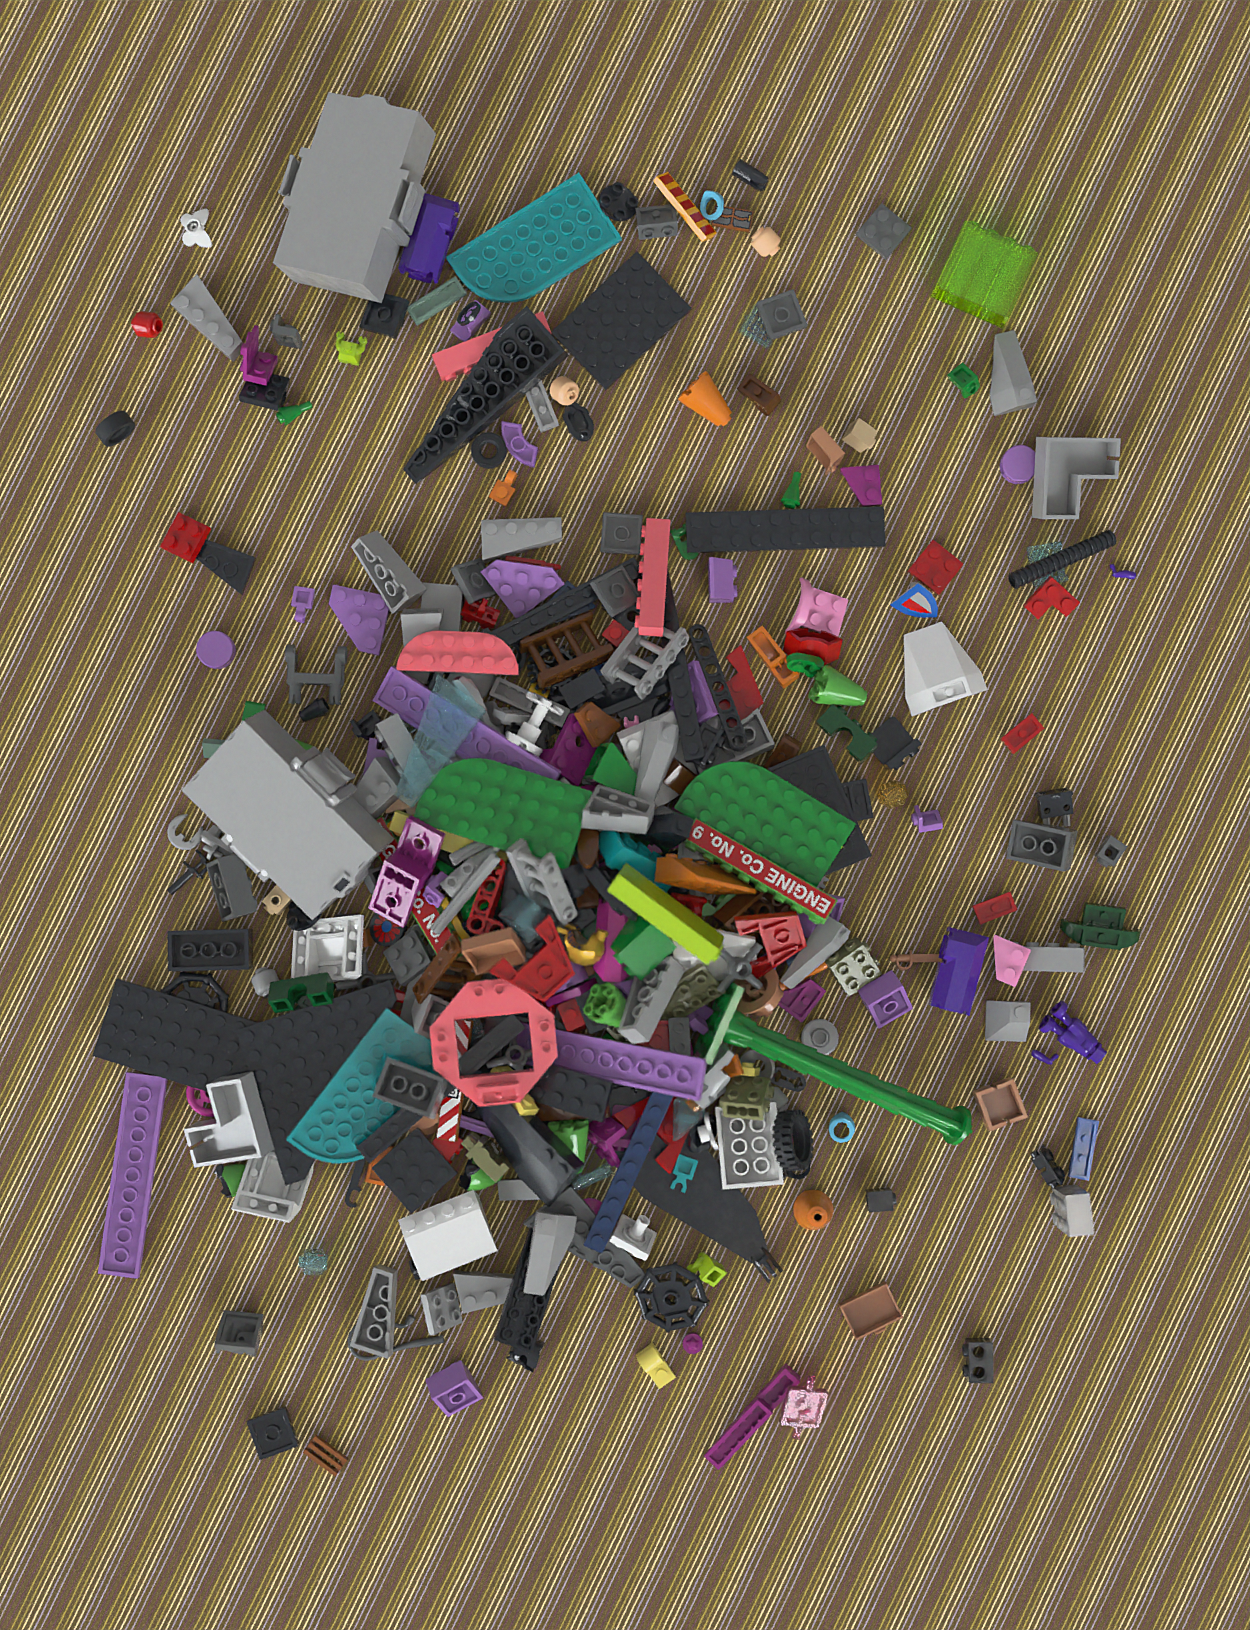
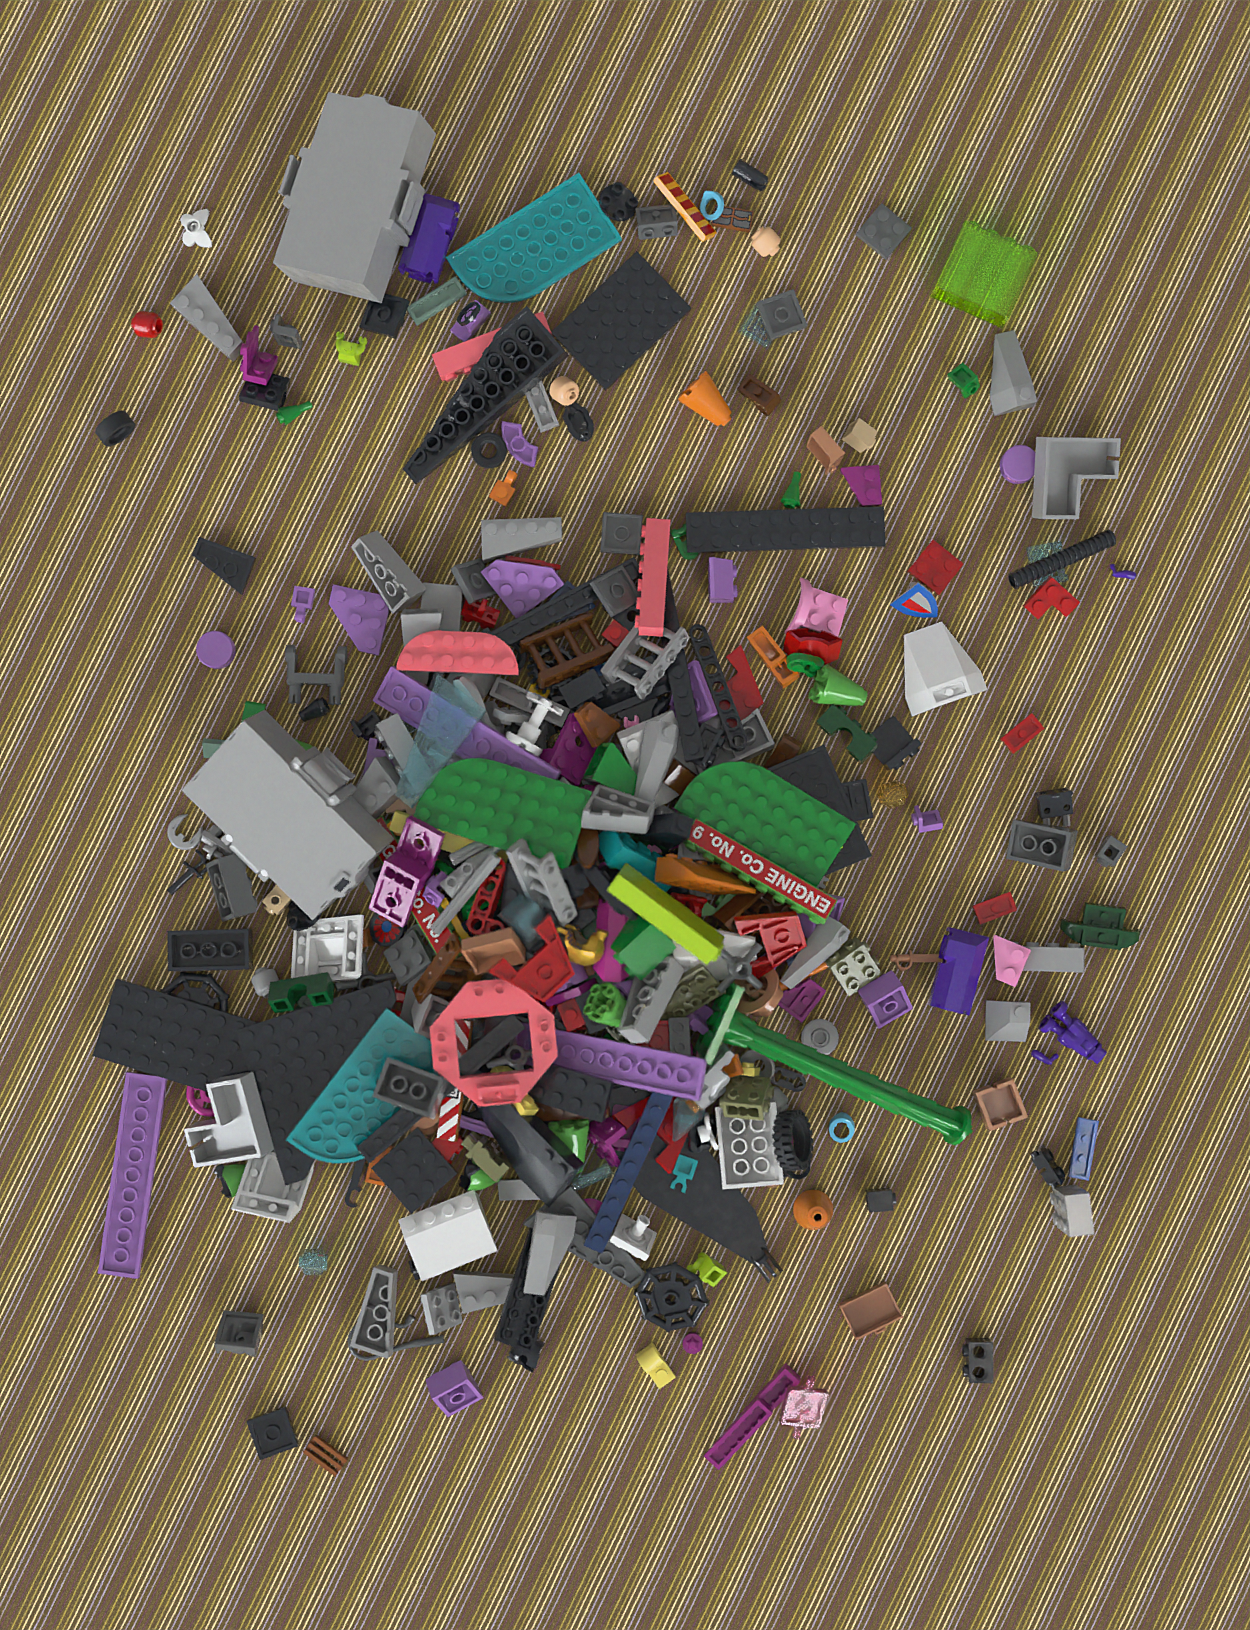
red plate [160,512,212,564] -> none

